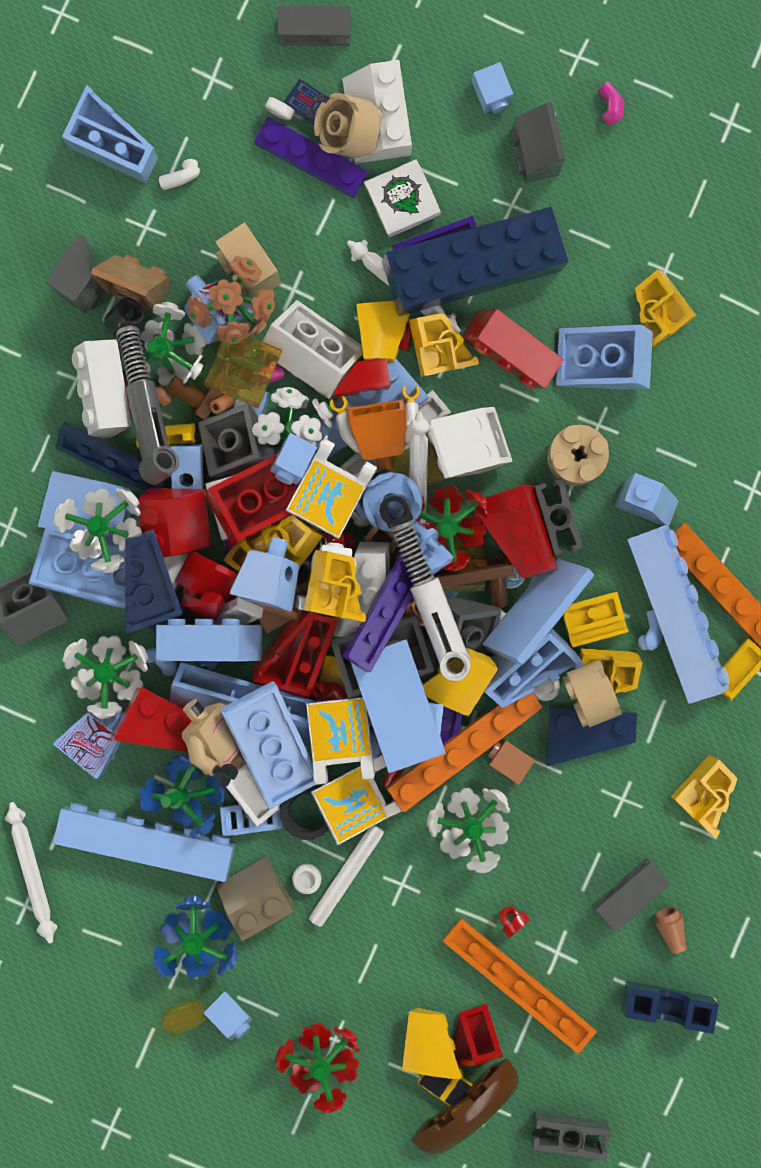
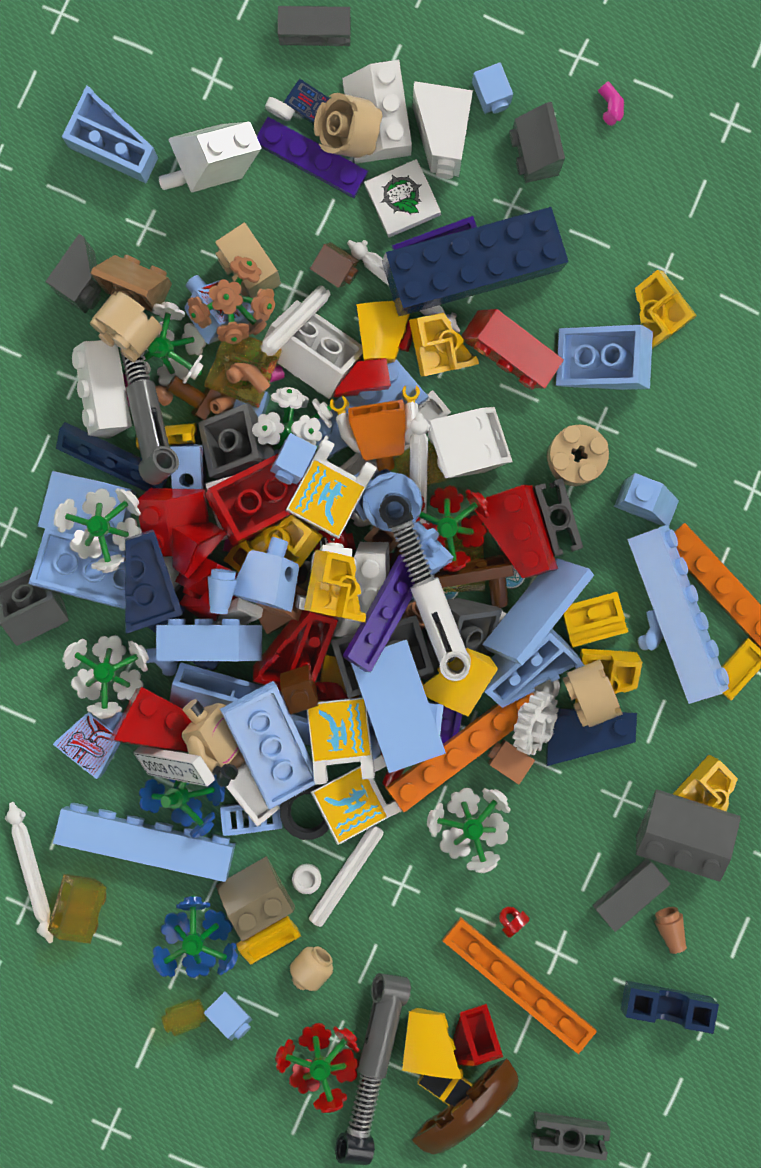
none -> clear yellow brick [48,874,107,944]
none -> tan brick [90,291,162,362]
none -> white tile [133,746,215,787]
none -> white slope [169,122,261,193]
none -> red slope [172,522,227,579]
none -> light blue cone [208,569,238,614]
none -> nougat arm [226,363,271,394]
none -> yellow tile [236,916,301,964]
none -> white axle [260,286,330,356]
none -> reddish brown brick [280,665,319,715]
none -> tan head [290,946,333,991]
none -> reddish brown brick [310,242,359,288]
none -> piece [335,973,411,1166]
none -> white slope [413,81,473,179]
none -> white gear [513,691,558,755]
none -> dark grey slope [636,789,741,882]

